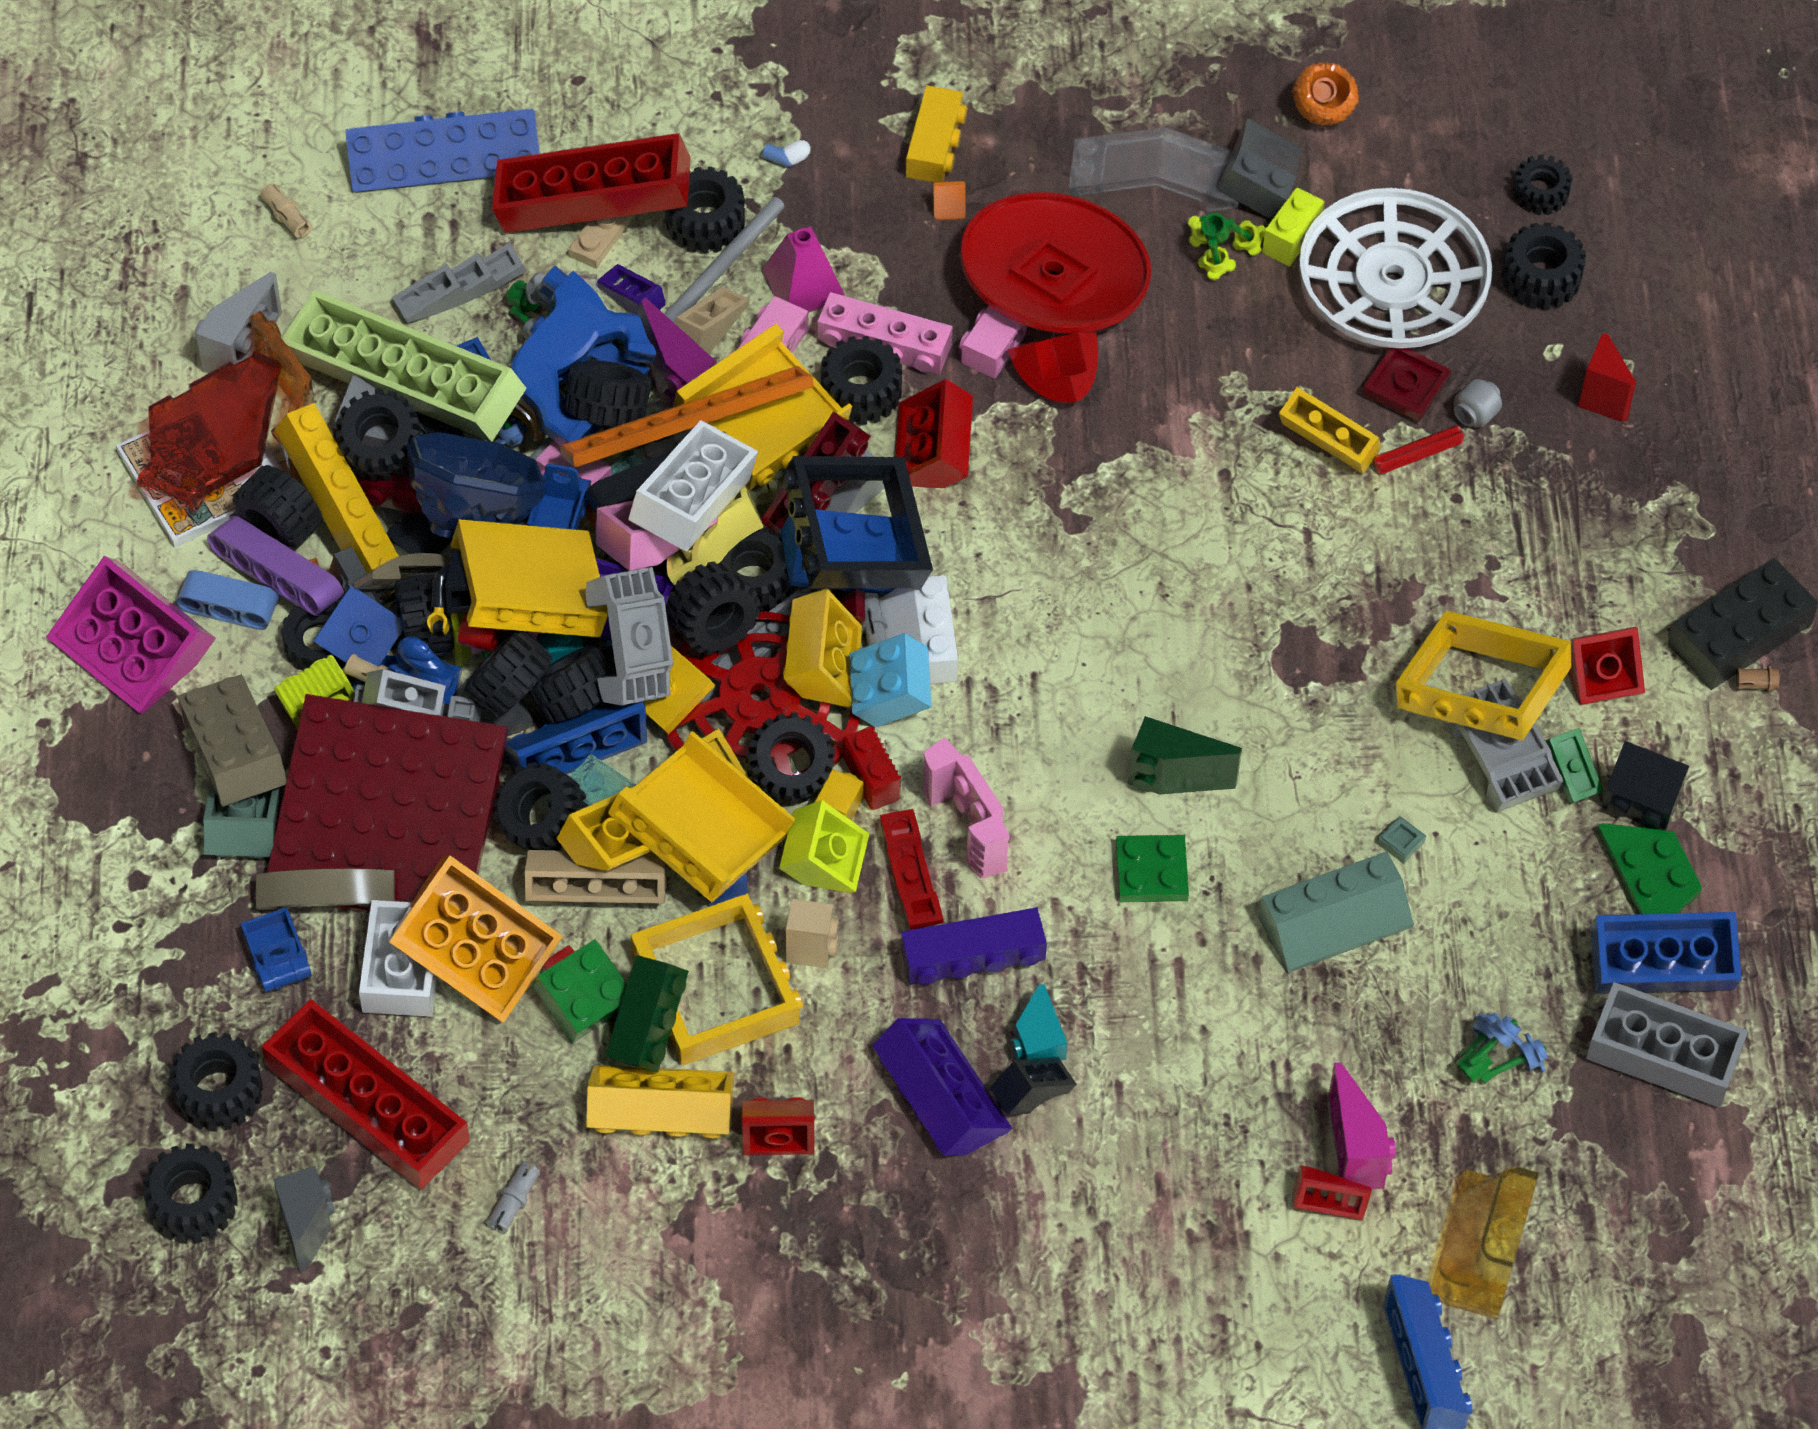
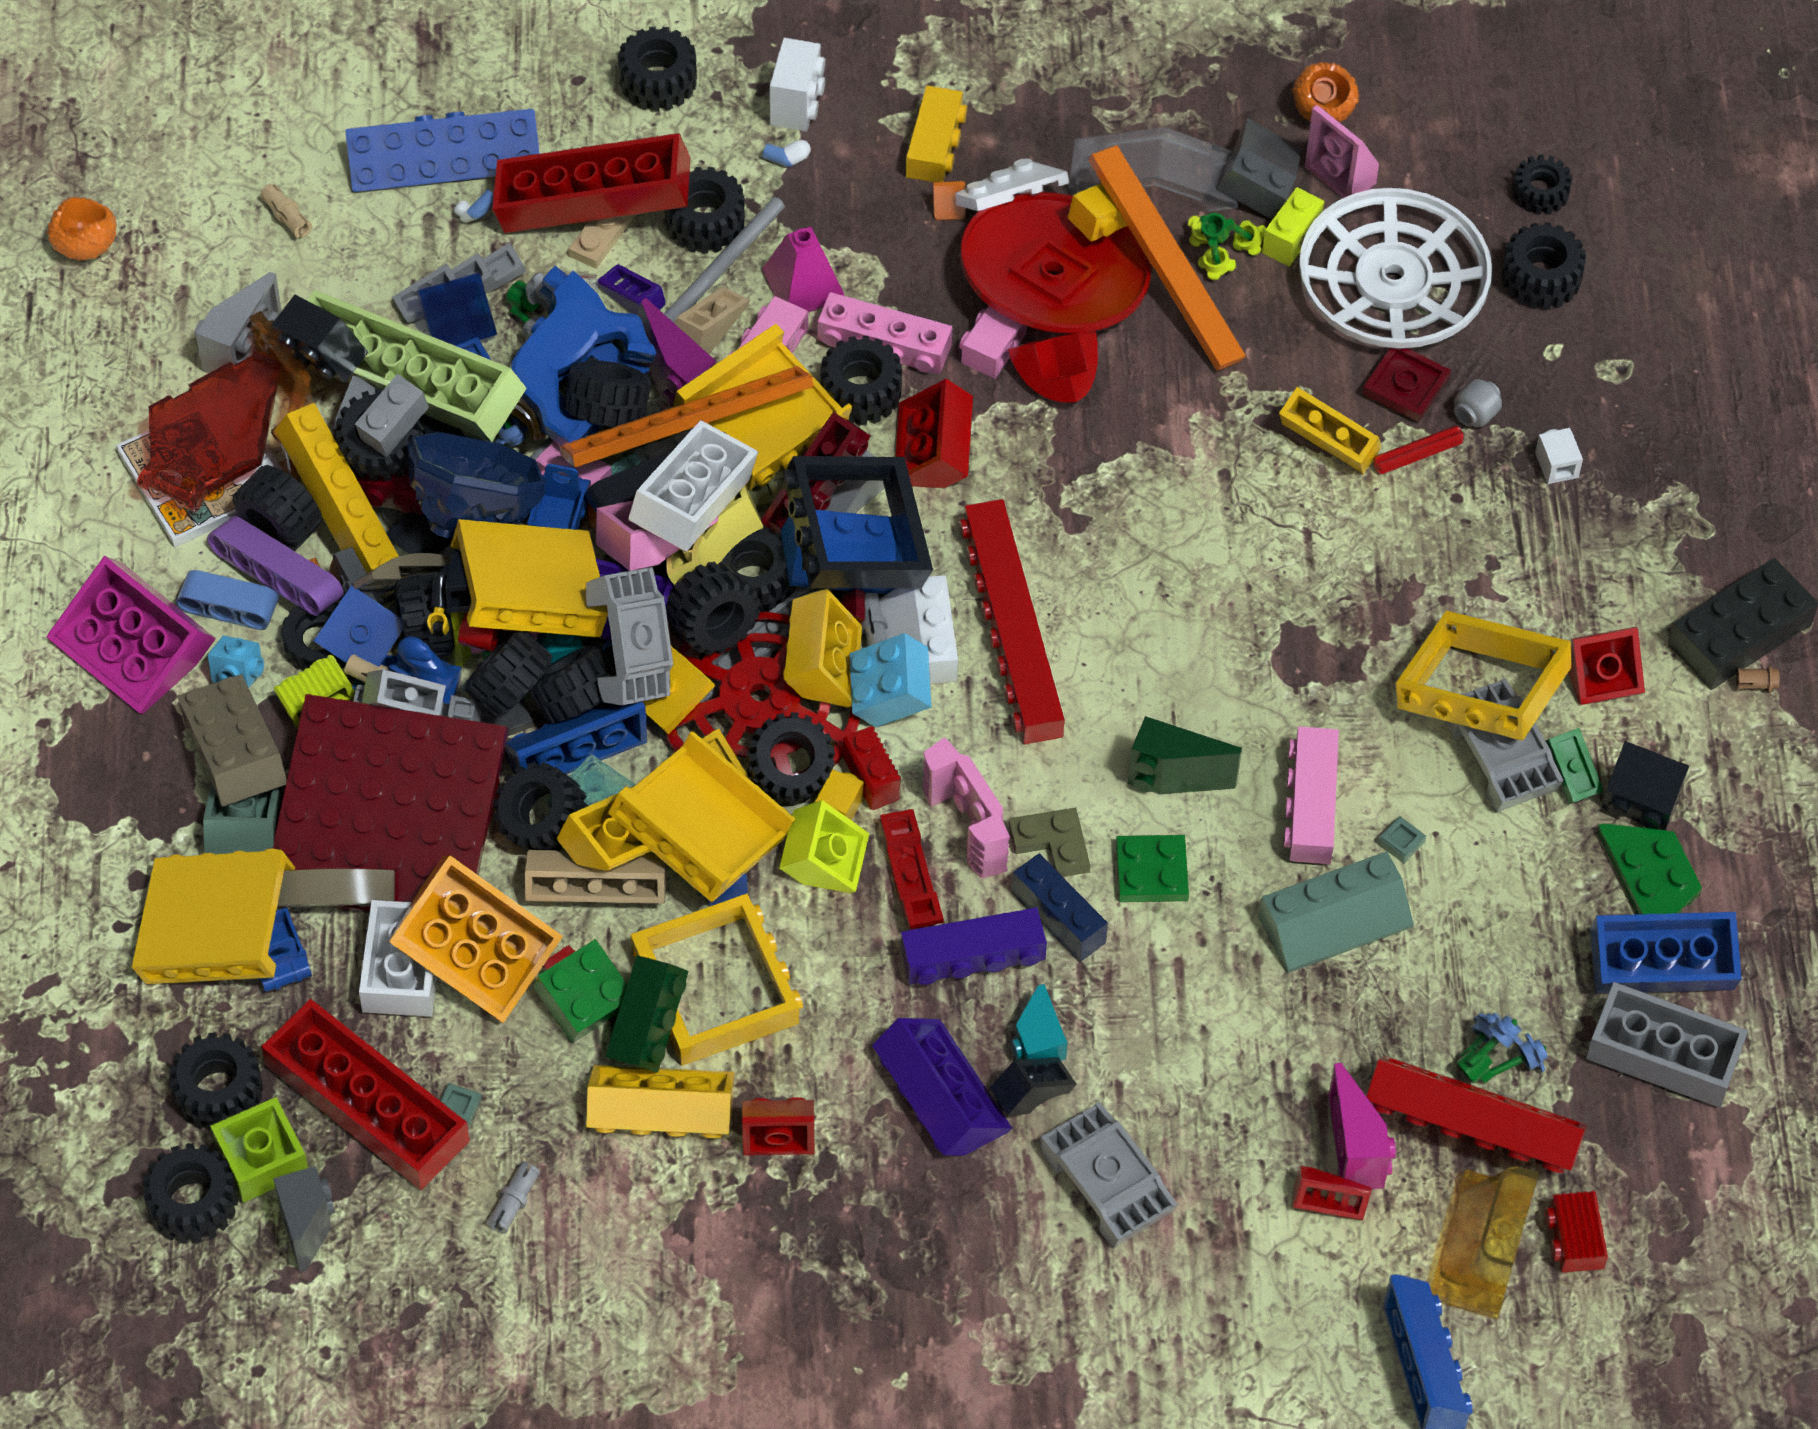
tan brick [786,899,839,968] -> none
red slope [1578,333,1637,422] -> none
none -> orange hair [46,197,117,261]
none -> yellow panel [132,849,295,984]
none -> medium azure brick [208,635,264,688]
none -> lime slope [210,1097,308,1203]
none -> black brick [271,294,368,383]
none -> light grey brick [355,374,429,457]
none -> clear blue plate [416,272,498,346]
none -> sand green tile [440,1083,482,1129]
none -> medium blue arm [454,189,494,223]
none -> black tyre [618,26,697,111]
none -> white brick [770,38,825,132]
none -> white wing [955,159,1069,211]
none -> red brick [959,499,1065,745]
none -> olive plate [1009,807,1091,877]
none -> dark blue brick [1012,853,1108,962]
none -> light grey plate [1040,1102,1177,1248]
none -> yellow brick [1068,183,1128,242]
none -> orange tile [1088,145,1246,371]
none -> bright pink brick [1284,726,1339,864]
none -> bright pink slope [1305,105,1379,198]
none -> red brick [1366,1056,1588,1174]
none -> white brick [1535,428,1583,484]
none -> red brick [1545,1190,1608,1273]

